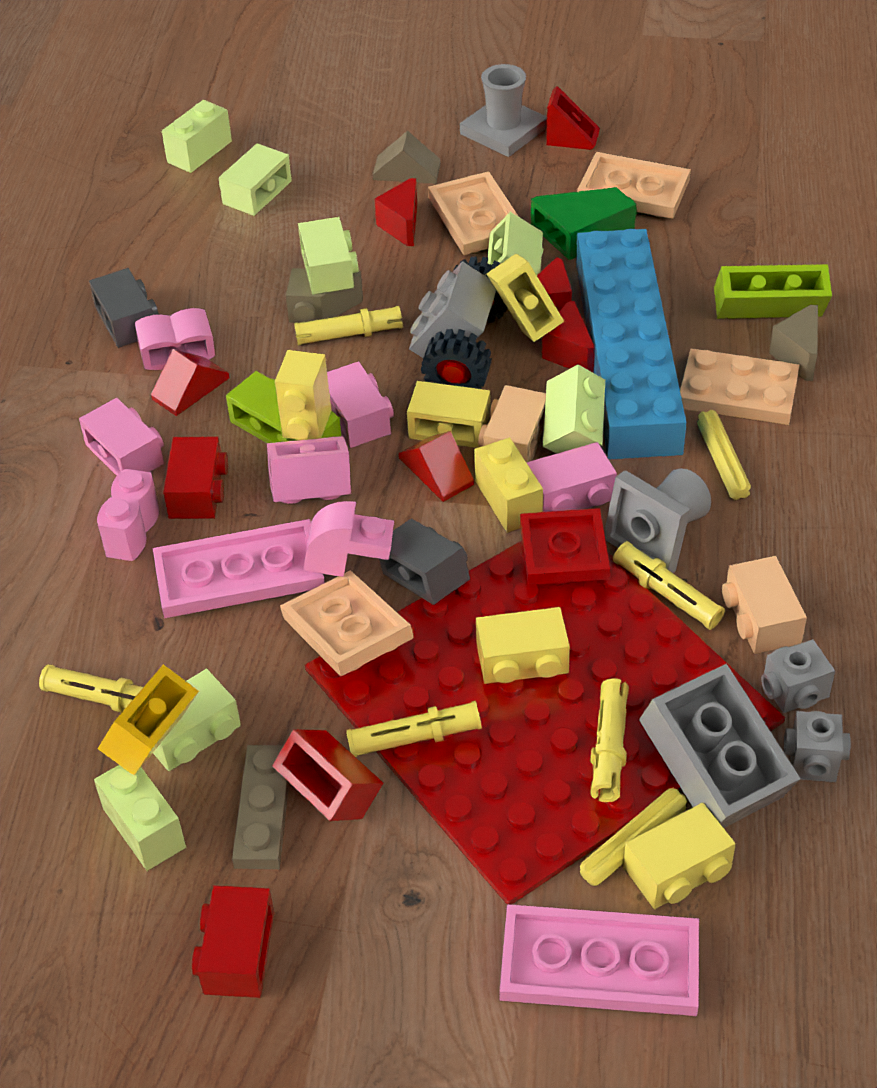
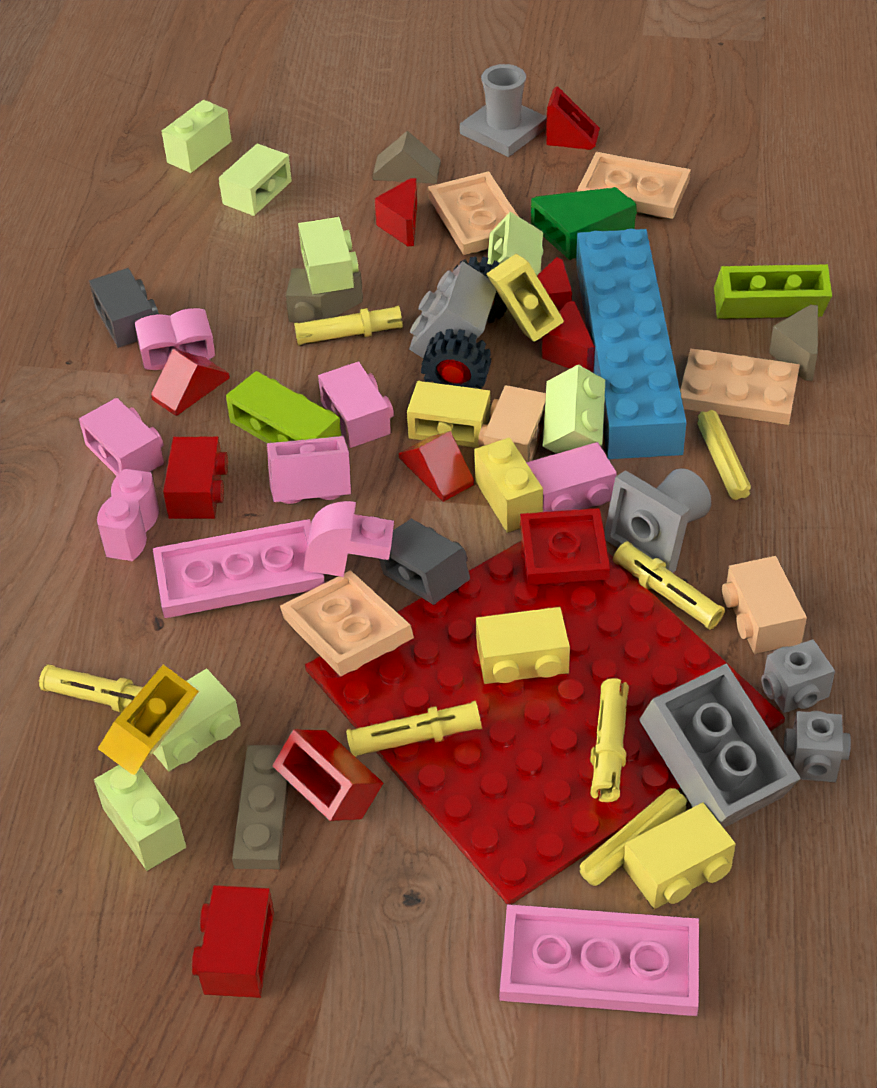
light yellow brick [275,350,331,440] -> none

